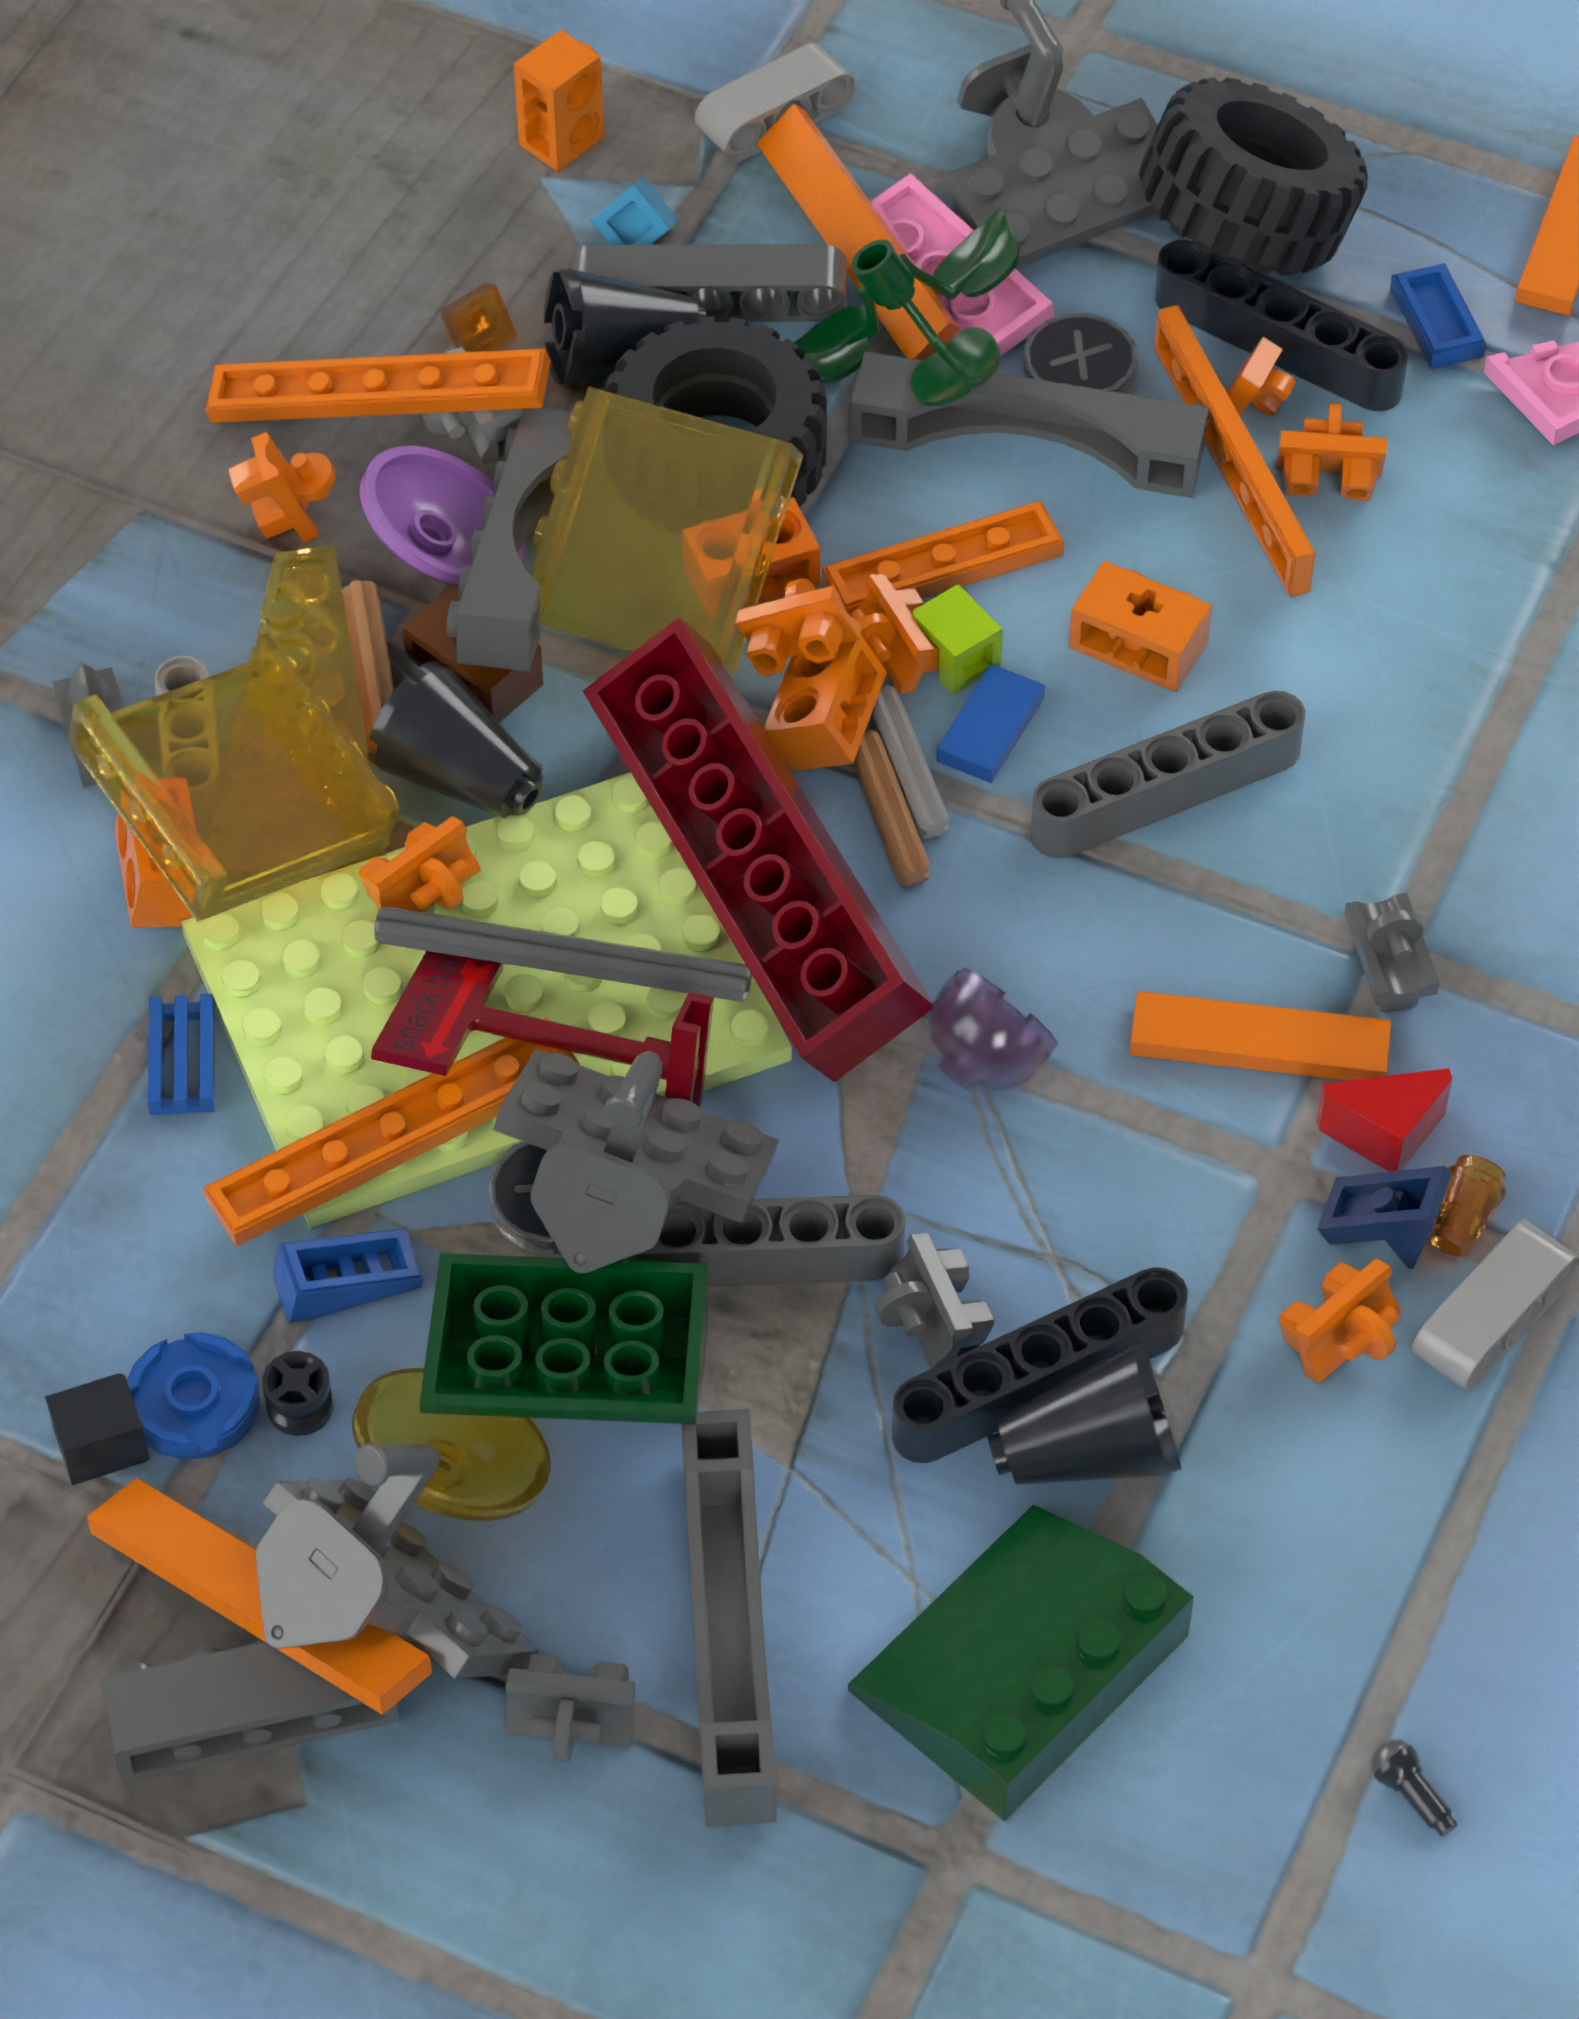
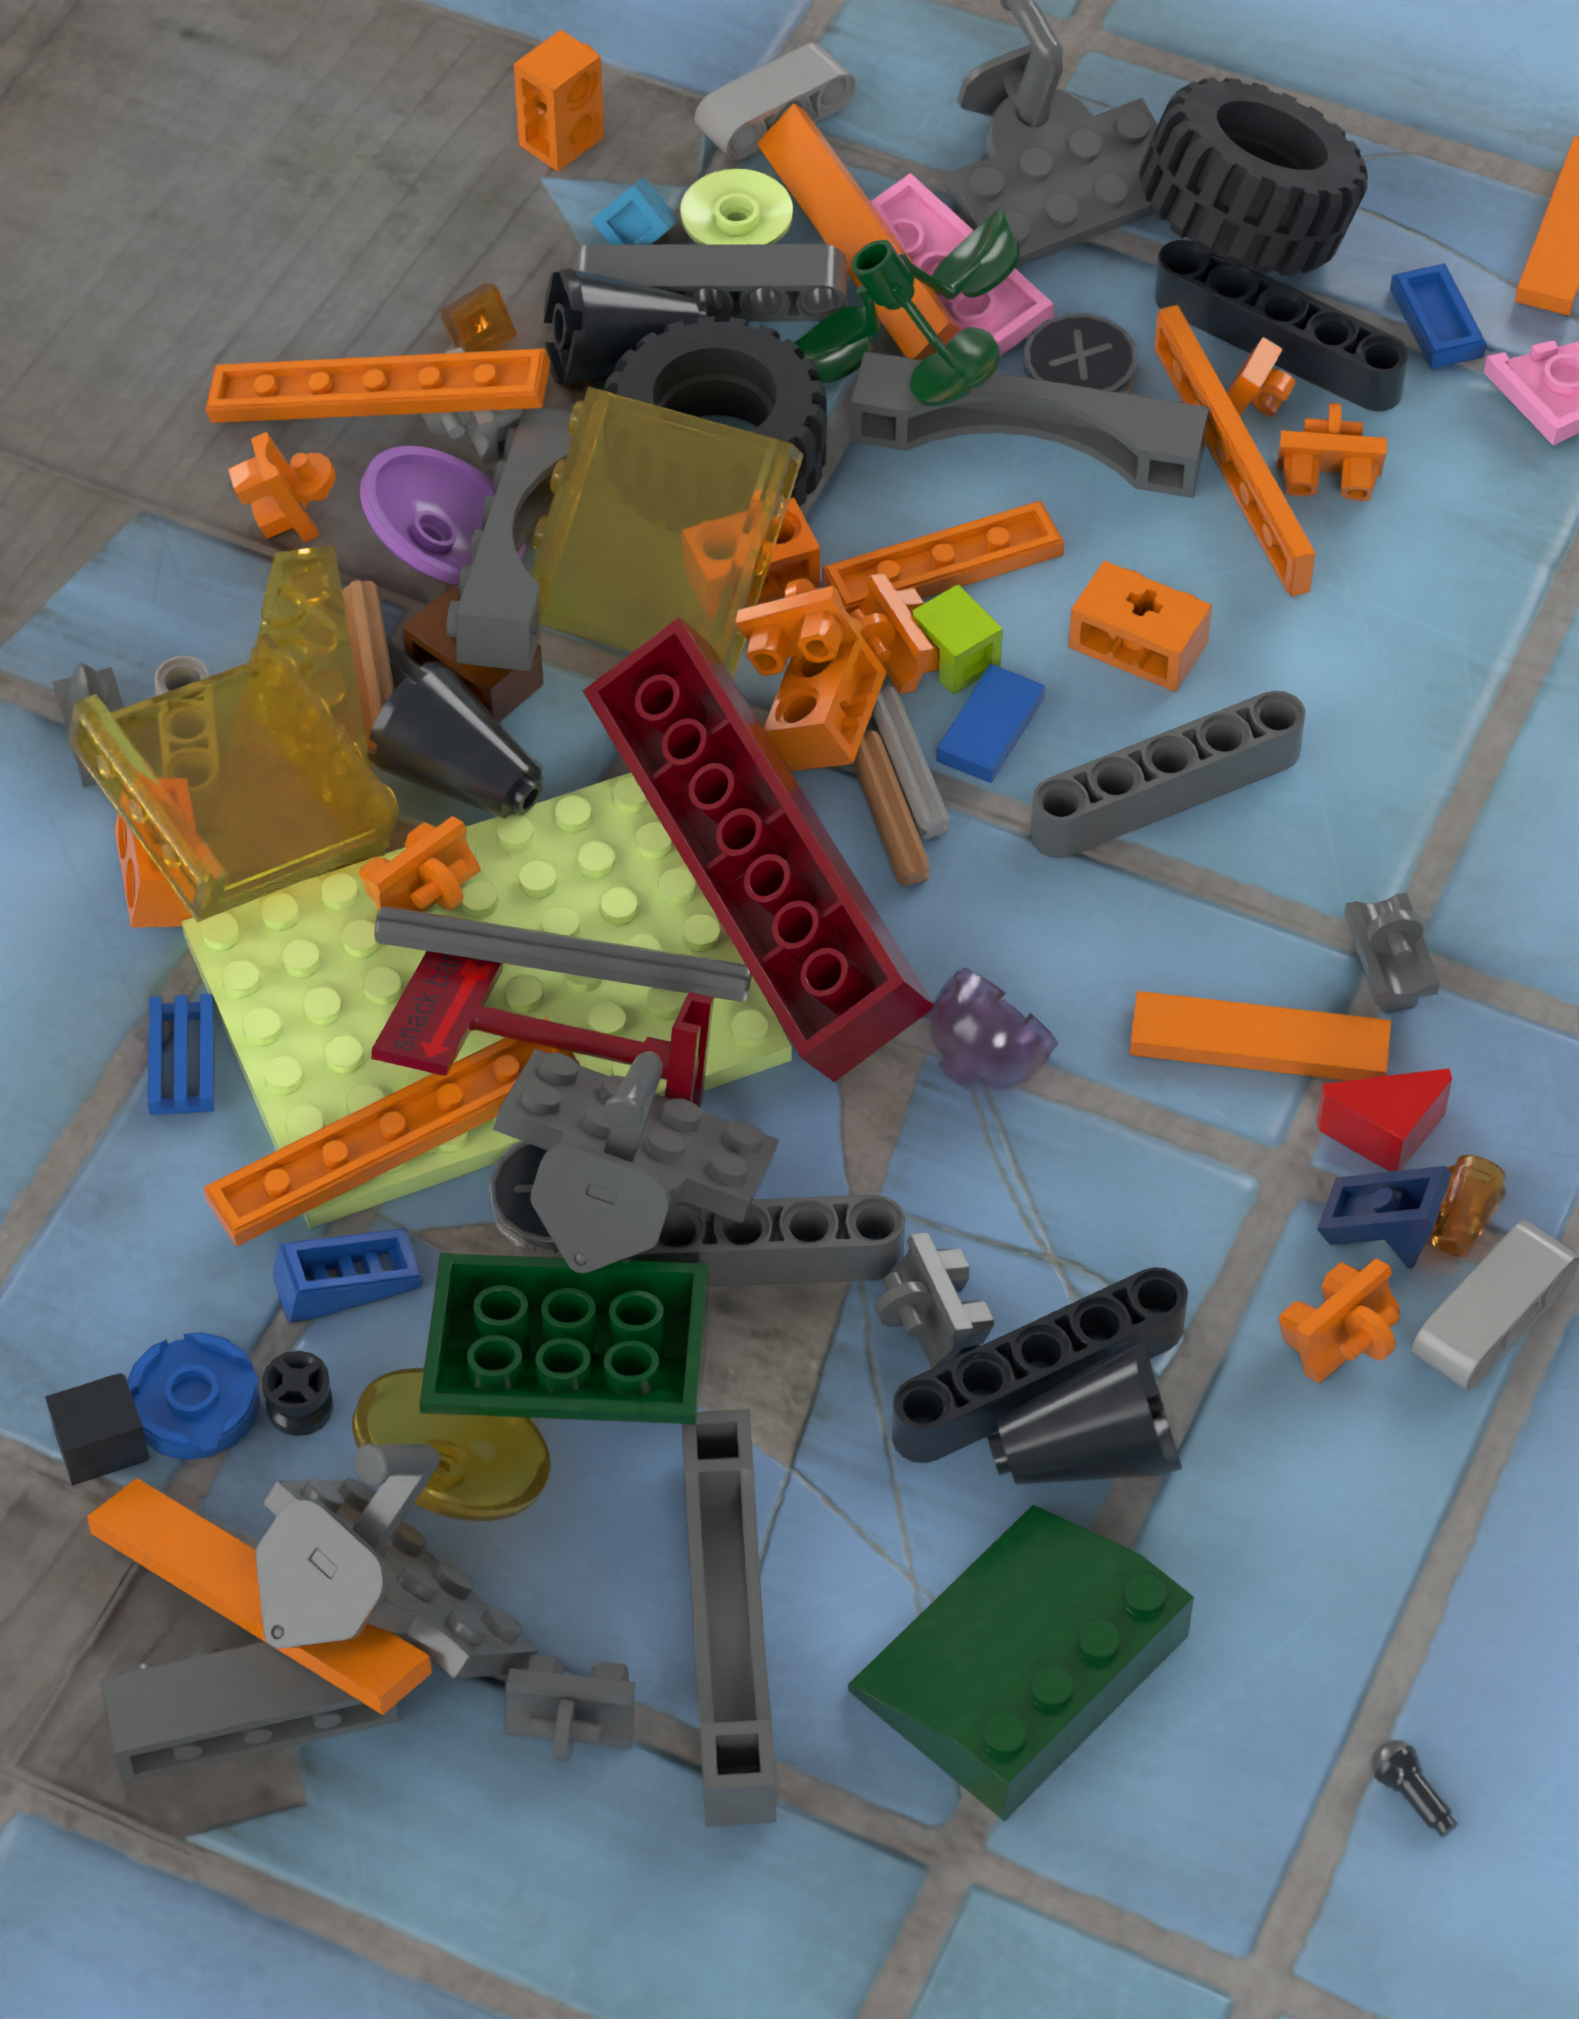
none -> yellowish green dish [680,169,793,244]

